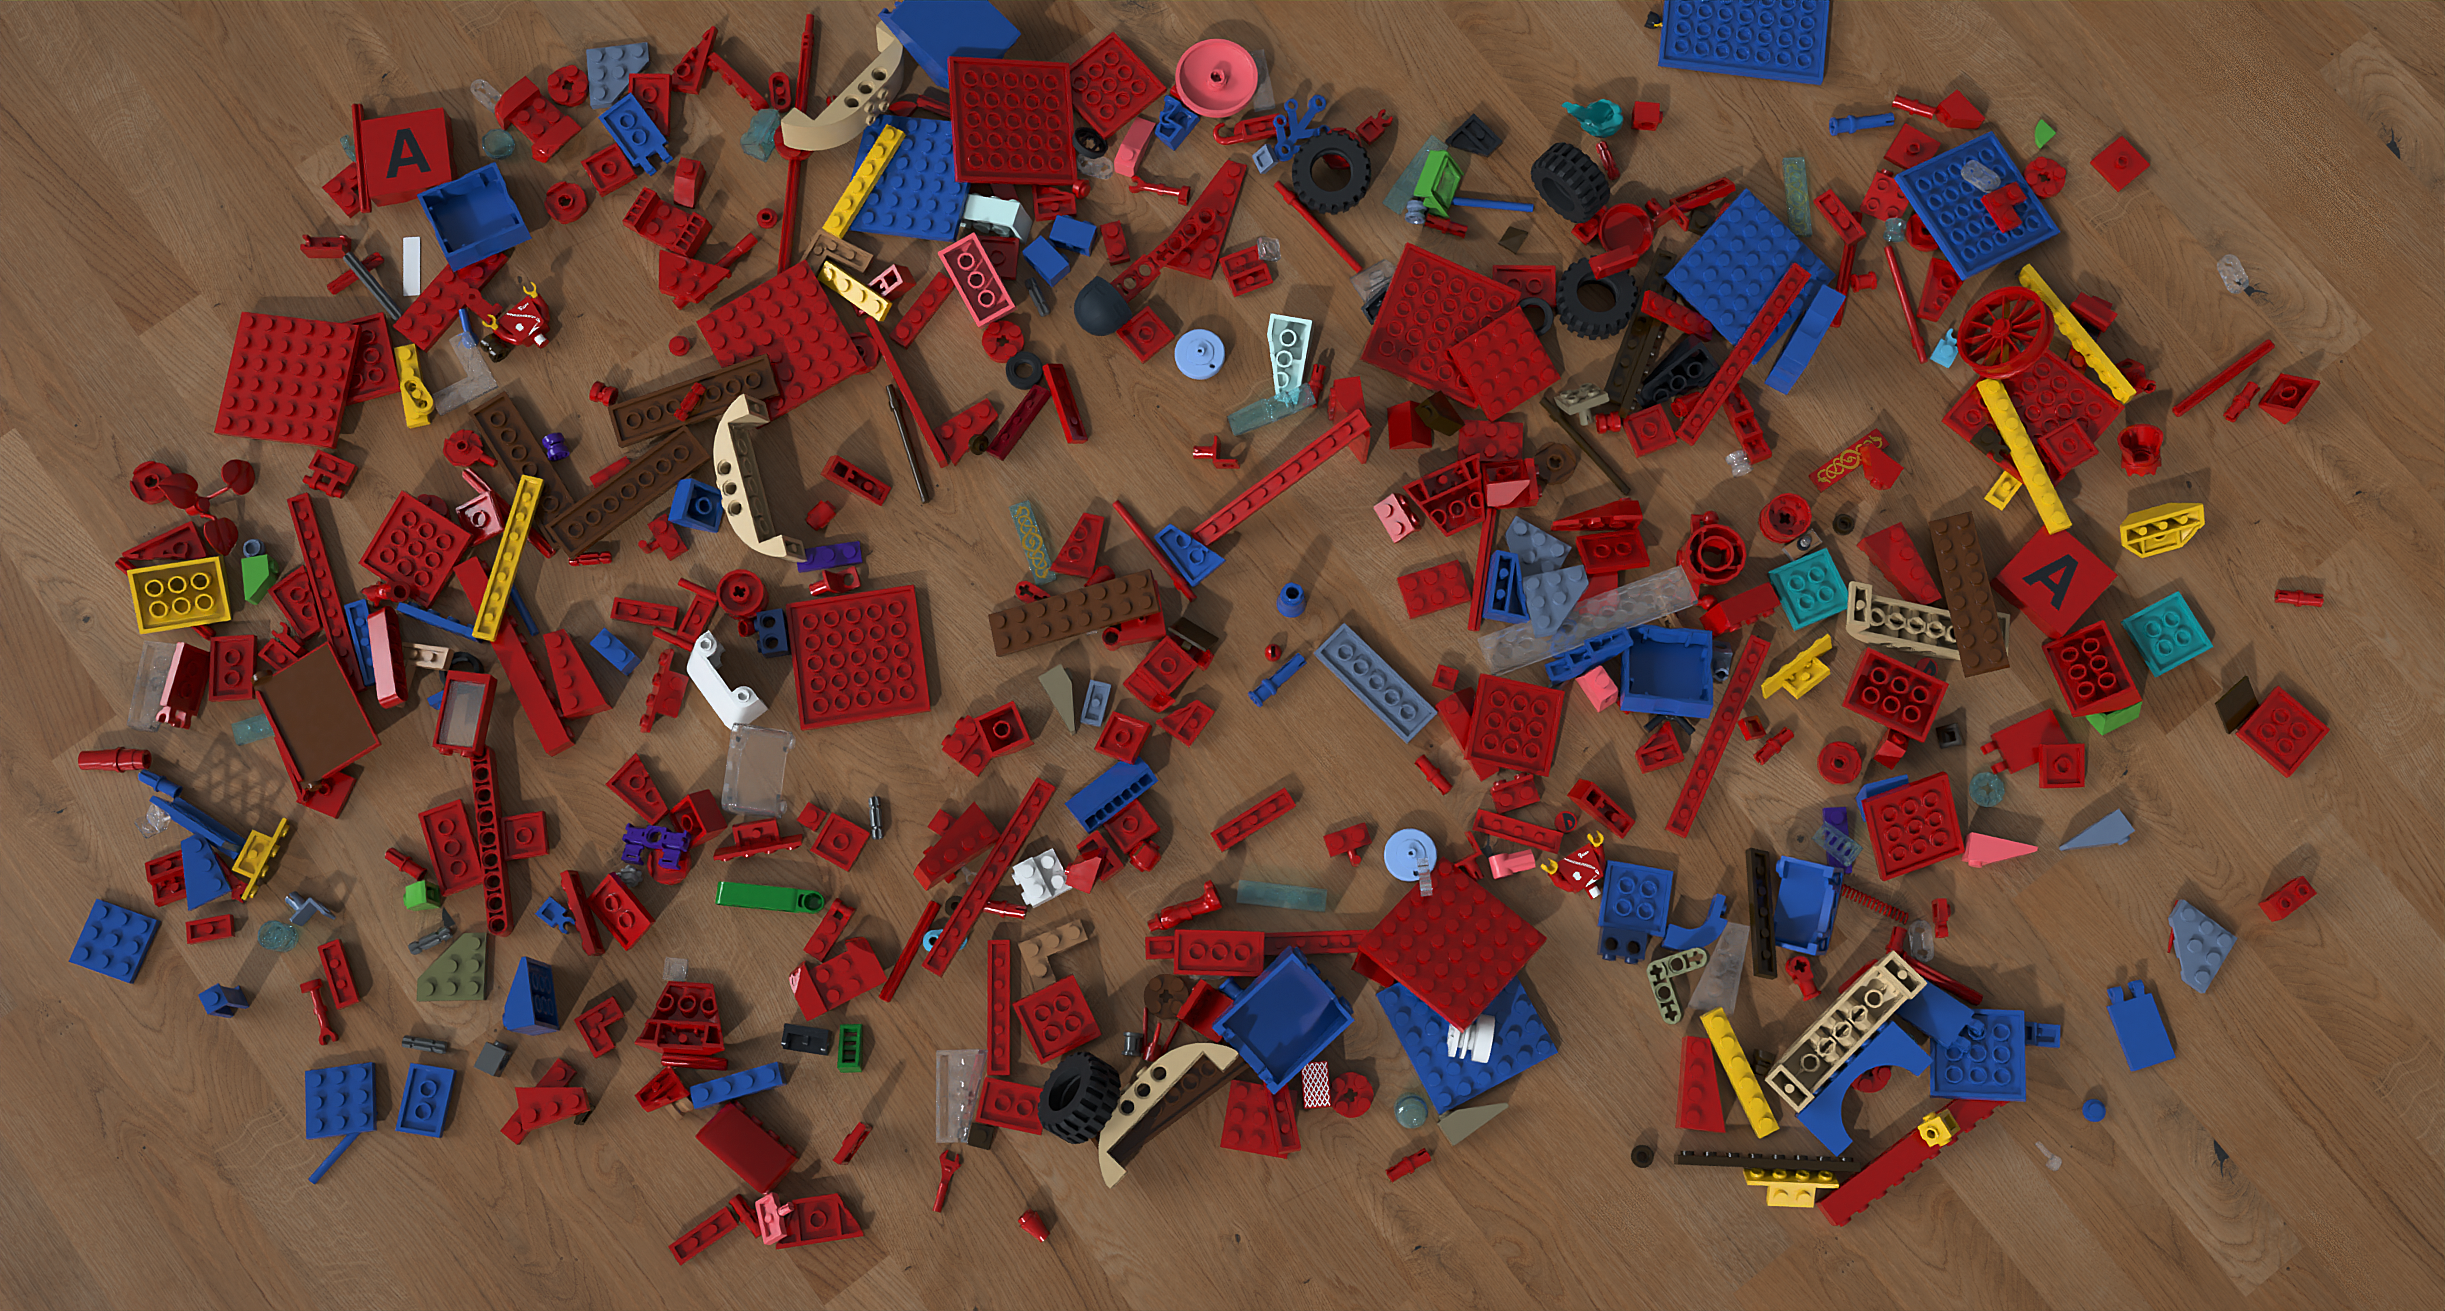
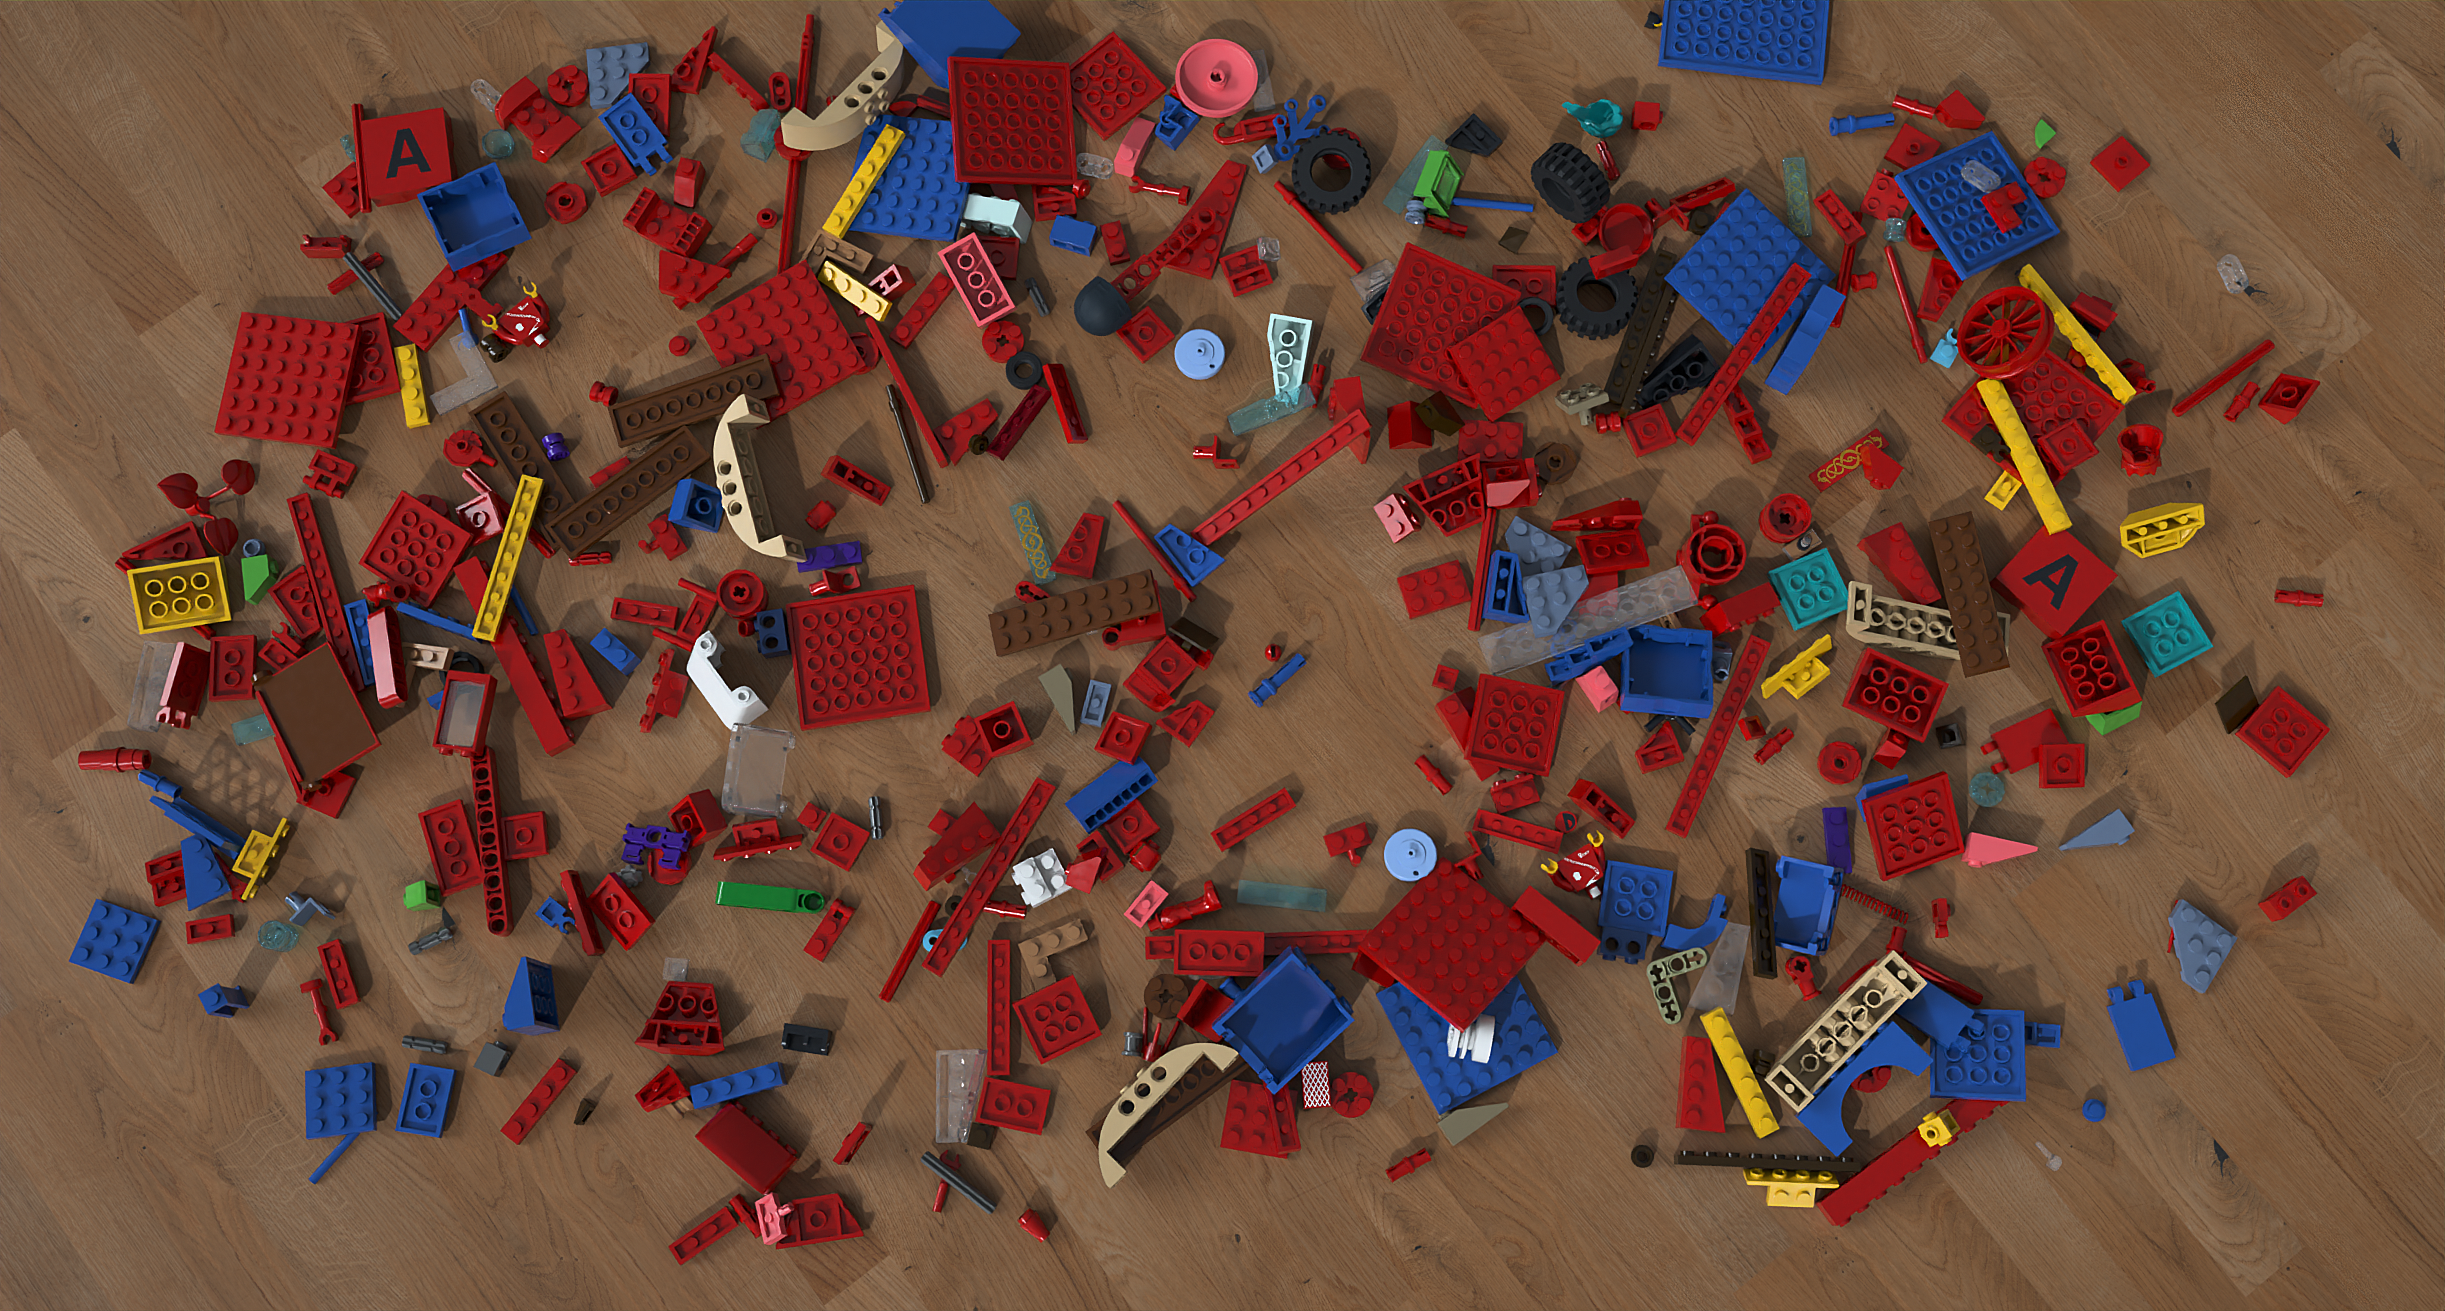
red plate [129,461,174,505] -> none
clear bracket [134,804,171,839] -> none
red axle [385,847,427,881] -> none
yellow plate [400,376,435,415] -> none
white sticker [403,237,420,296] -> none
olive plate [416,933,489,1002] -> none
red wing [515,1087,590,1132] -> none
red plate [574,996,626,1059] -> none
red wing [605,753,670,826] -> none
red axle [661,1053,728,1071] -> none
red axle [674,382,706,421] -> none
red piece [789,936,888,1022] -> none
green slope [837,1024,863,1073] -> none
blue brick [1022,235,1070,287] -> none
black tyre [1037,1052,1121,1144] -> none
black piece [1072,127,1108,159] -> none
red cone [1084,565,1115,587] -> none
blue plant [1276,582,1306,618] -> none
sand blue plate [1314,623,1438,744] -> none
red plate [1355,109,1393,146] -> none
clear light blue hair [1393,1092,1428,1129] -> none
clear beam [1416,857,1432,897] -> none
coral piece [1488,849,1536,880] -> none
dark brown bar [1539,397,1631,495] -> none
red plate [1641,290,1714,342] -> none
red cone [1671,391,1701,418] -> none
clear wheel [1725,449,1754,478] -> none
clear light blue slope [1811,821,1863,867] -> none
dark brown plate [1832,514,1855,535] -> none
clear beam [1909,920,1934,963] -> none
red tile [1914,658,1938,677] -> none
none -> dark grey axle [920,1151,997,1214]
none -> coral plate [1124,880,1169,929]
none -> red brick [1510,885,1601,967]

